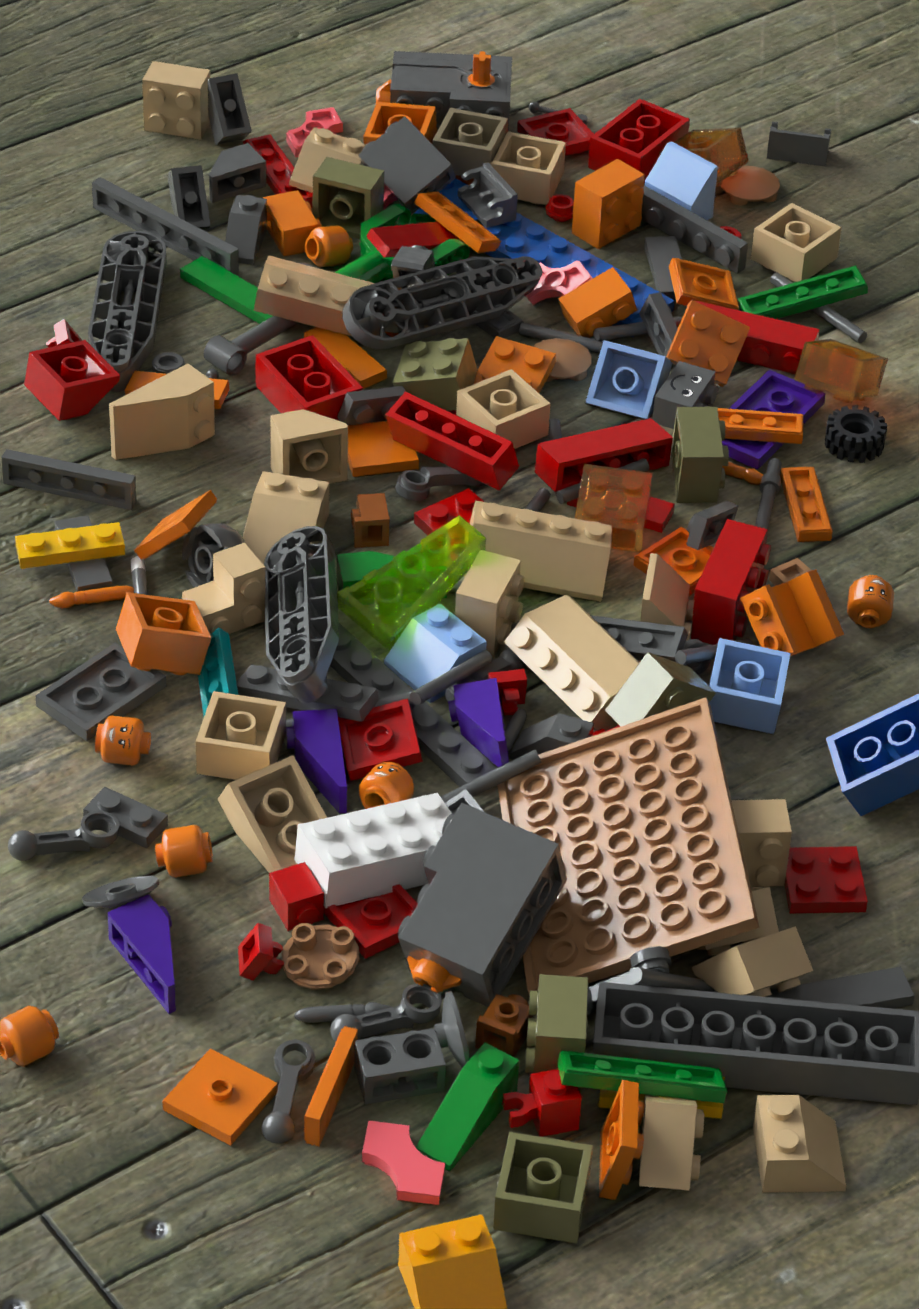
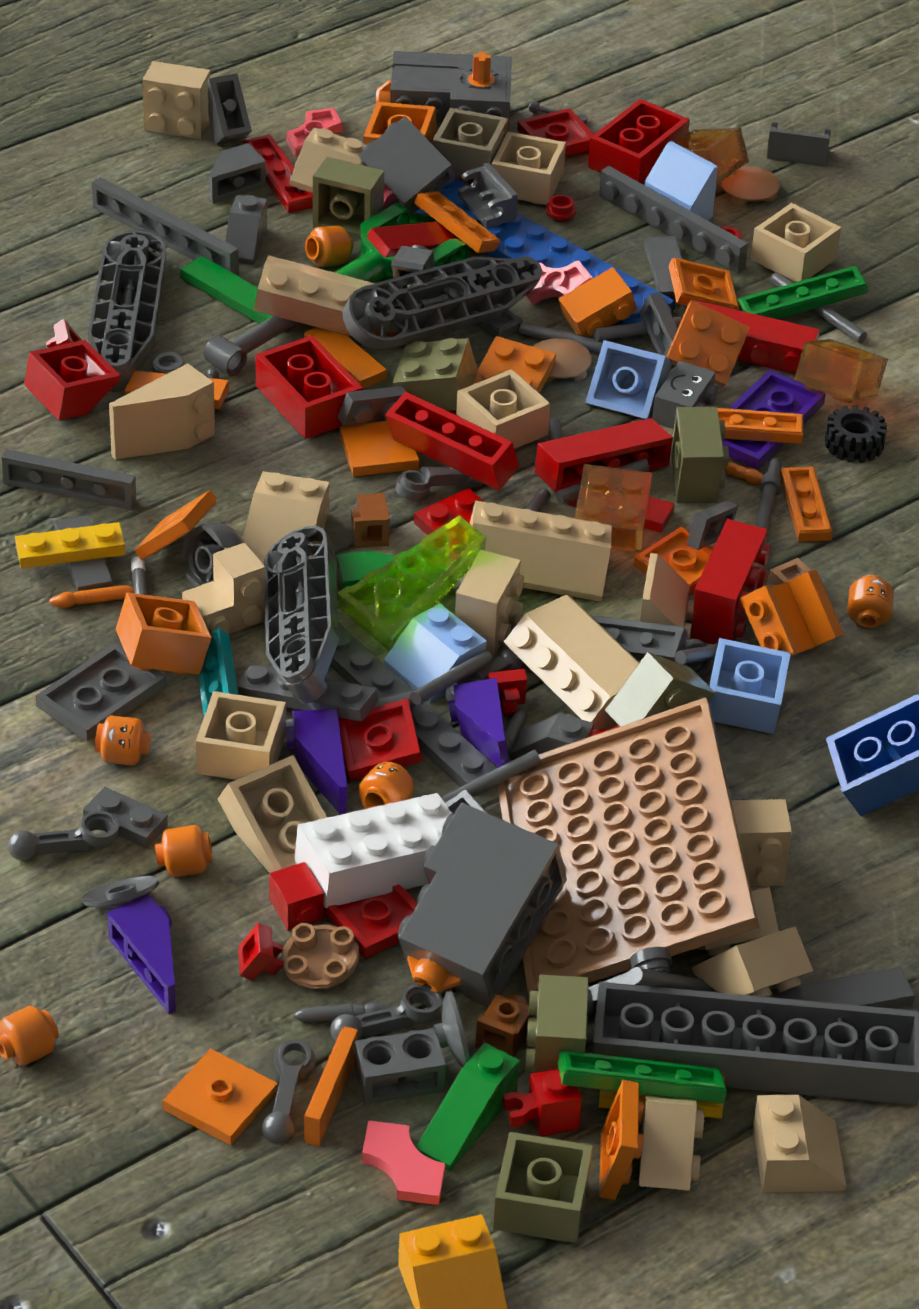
dark grey slope [167,165,211,228] -> none
orange brick [263,190,322,257] -> none
tan slope [270,409,348,484] -> none
orange brick [572,159,645,249] -> none
red plate [784,846,868,914] -> none

